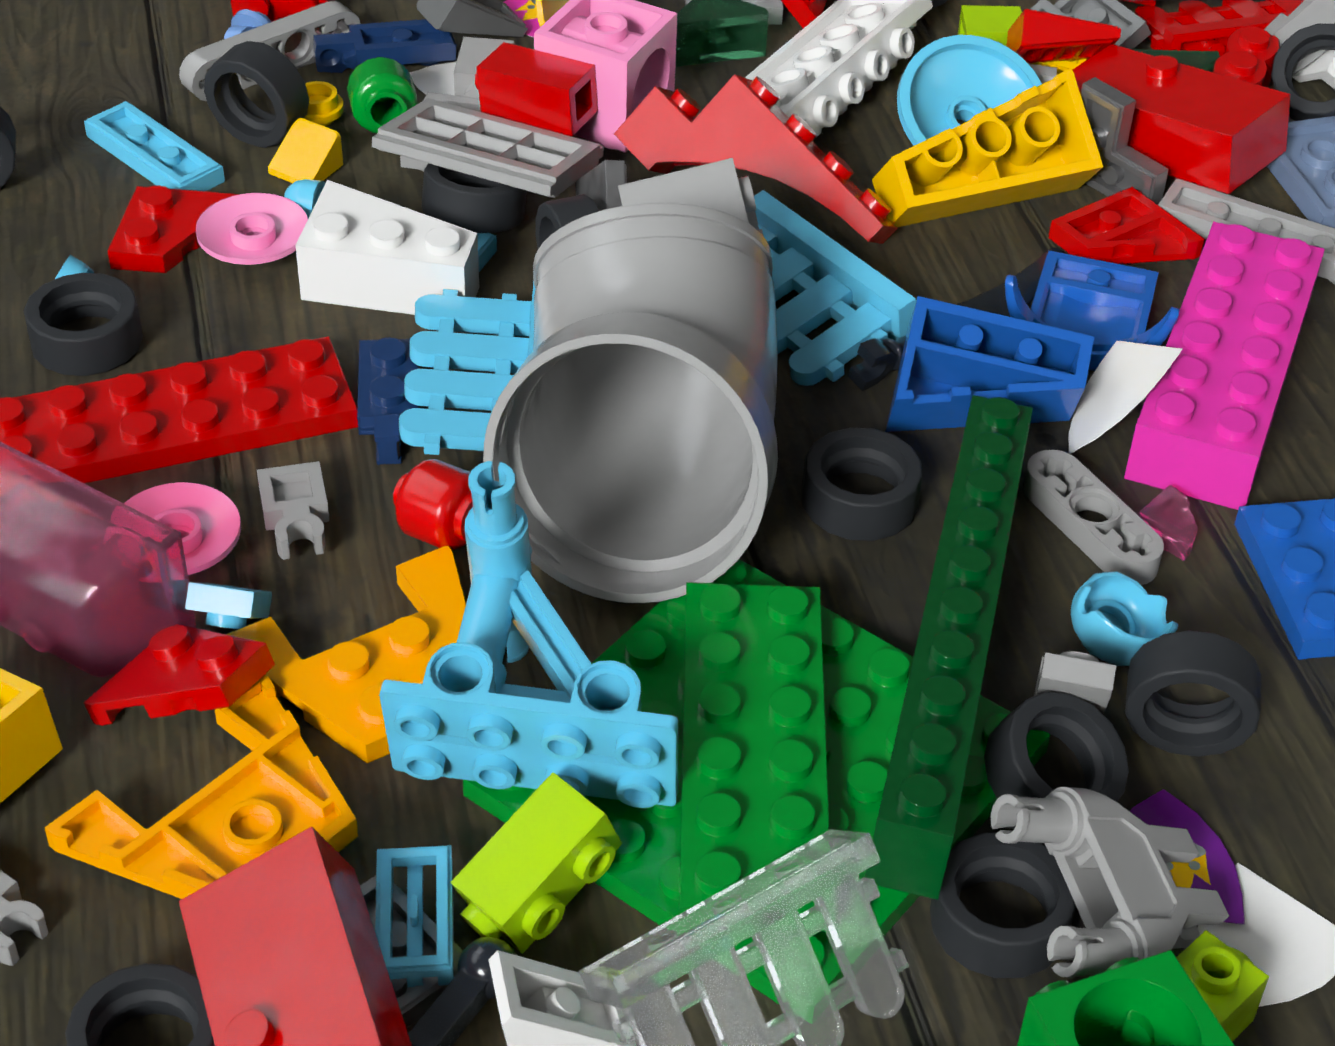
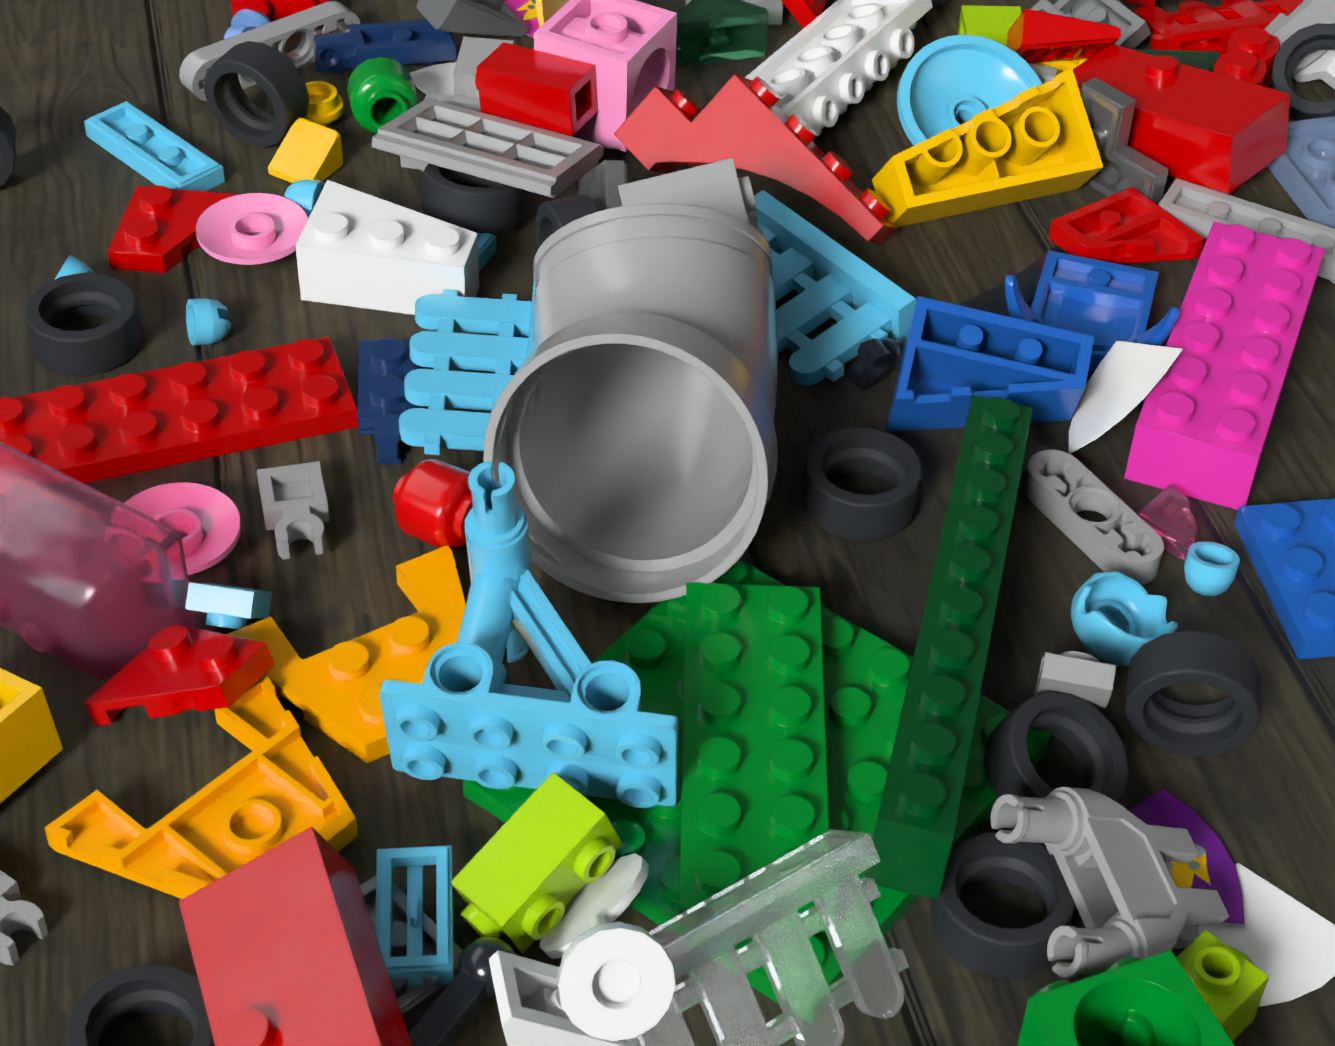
none -> medium azure hinge [186,298,231,346]
none -> white piece [540,853,676,1041]
none -> medium azure hinge [1184,542,1240,596]

